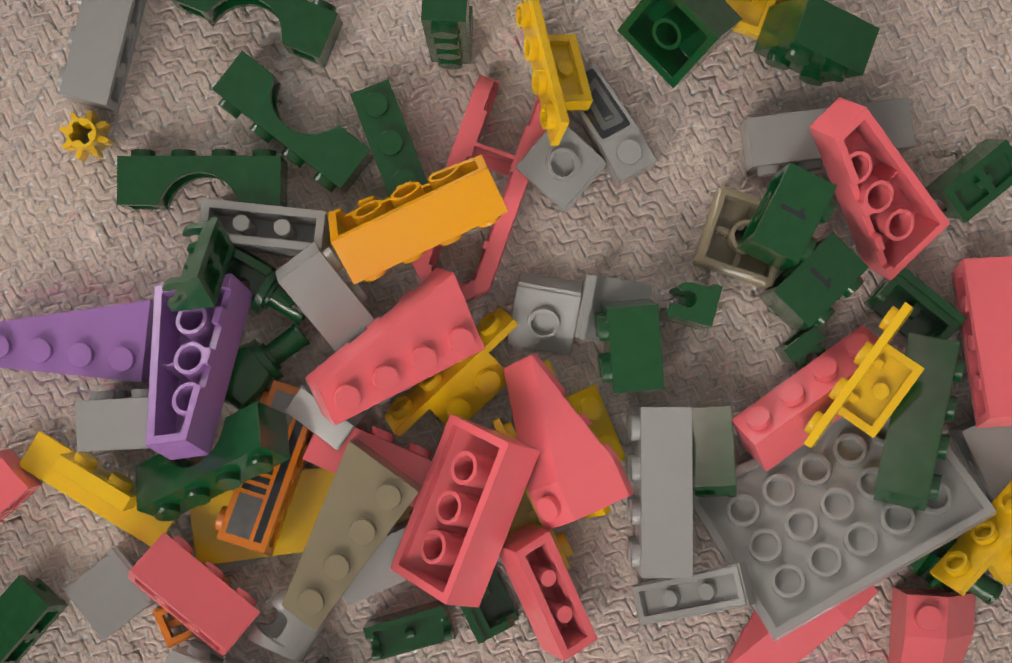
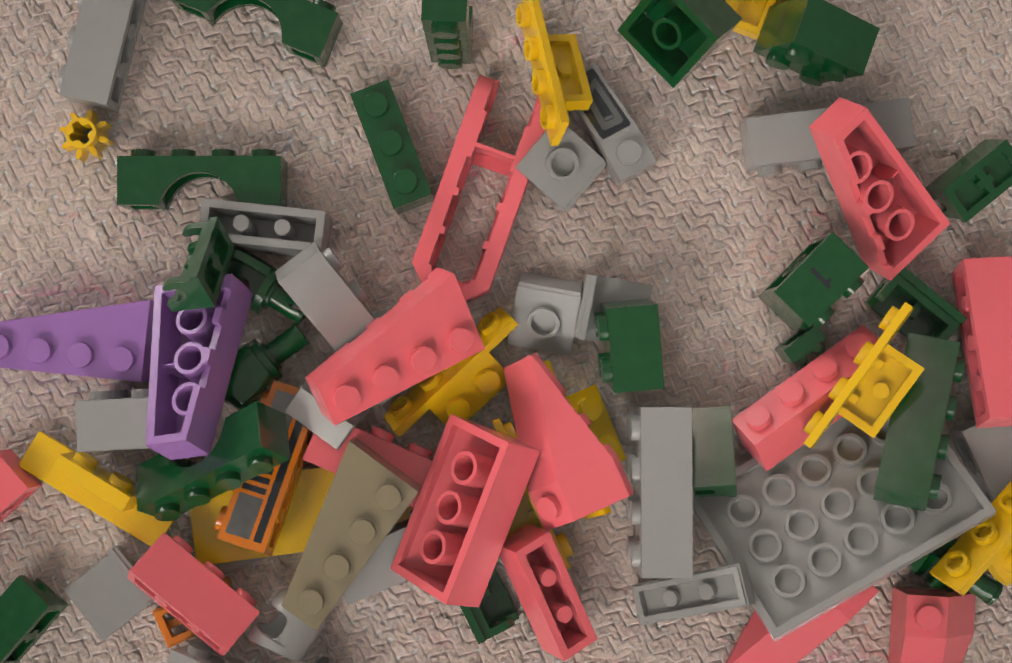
dark green arch [212,51,374,194] -> none
light orange wedge [328,154,508,285] -> none
dark green hinge [363,600,456,662] -> none
dark green hinge [659,282,723,330] -> none
dark tan brick [692,186,778,289] -> none
dark green brick [736,162,837,271] -> none

